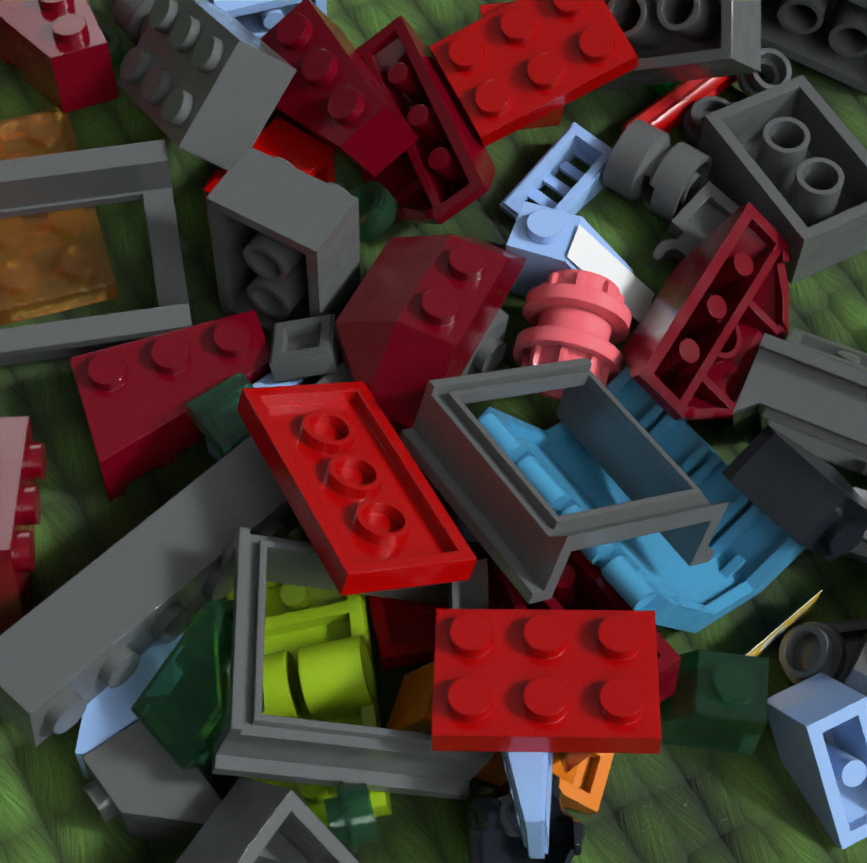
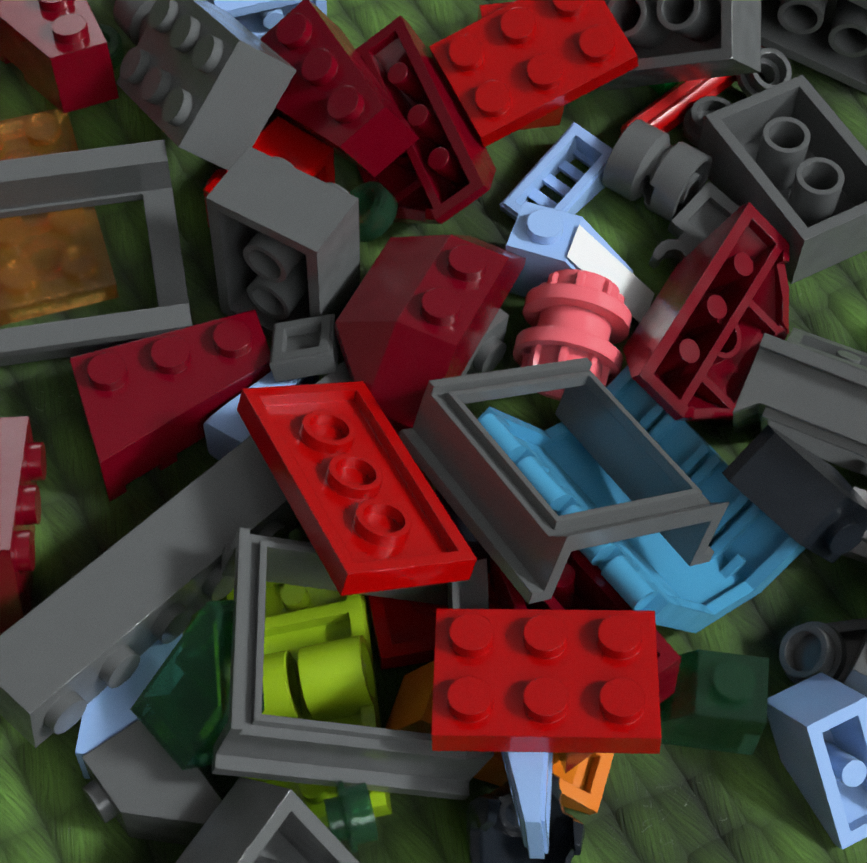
clear green tile [186,372,254,458] -> none
yellow sticker [724,590,822,685] -> none

